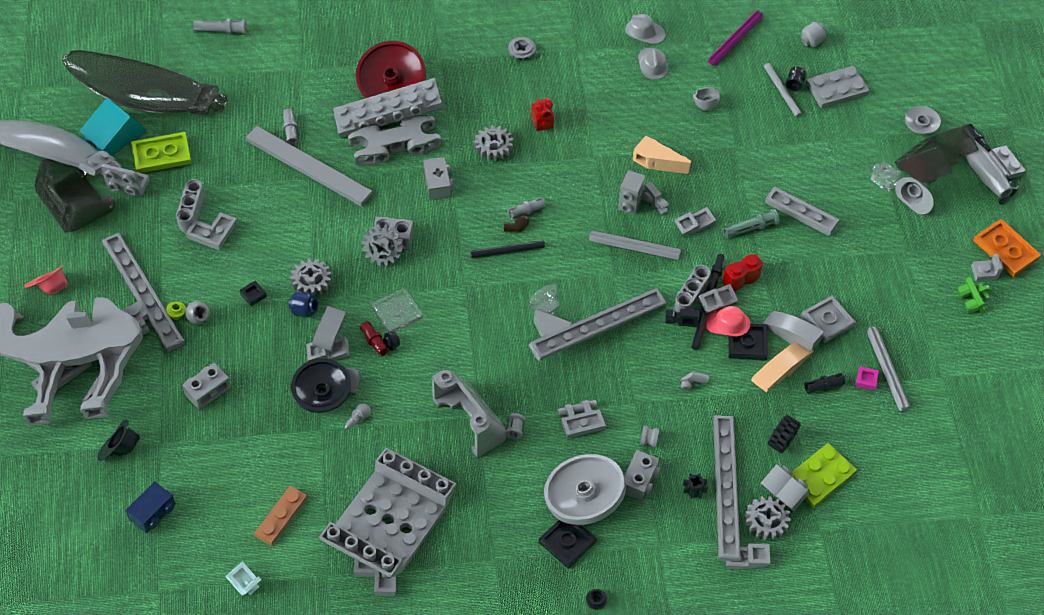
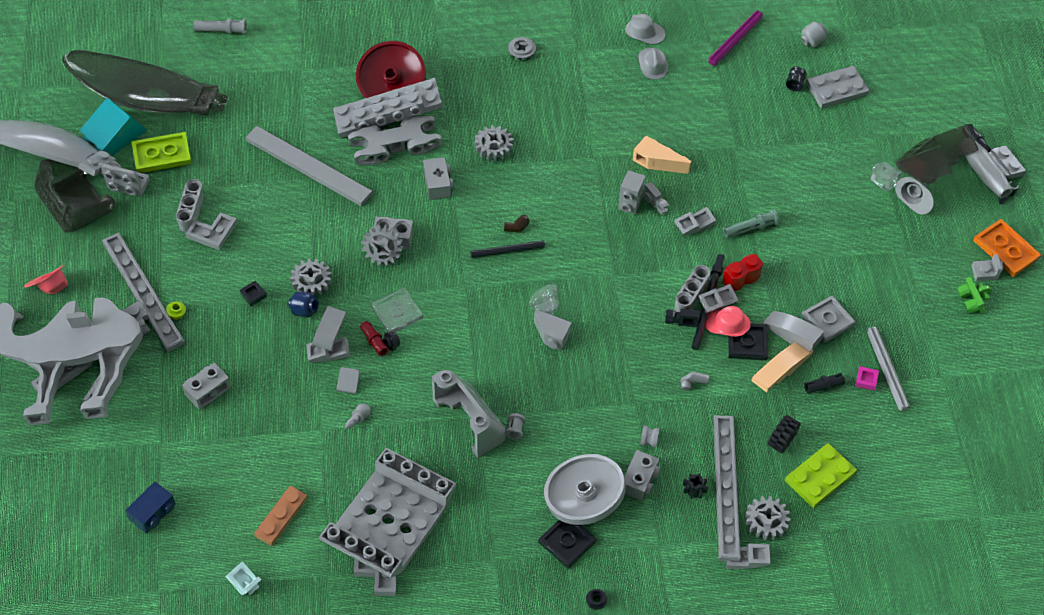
black piece [97,420,140,461] -> none
light grey piece [185,300,210,325] -> none
light grey pin [282,109,298,145] -> none
black dish [291,358,351,413] -> none
light grey pin [507,197,546,220] -> none
light grey tile [529,288,667,361] -> none
red brick [531,98,554,131] -> none
light grey plate [557,400,606,439] -> none
light grey axle [589,230,681,260] -> none
light grey hair [693,87,721,111] -> none
light grey brick [761,464,809,511] -> none
light grey bar [764,63,802,118] -> none
light grey plate [765,186,839,236] -> none
light grey dish [905,106,941,135] -> none

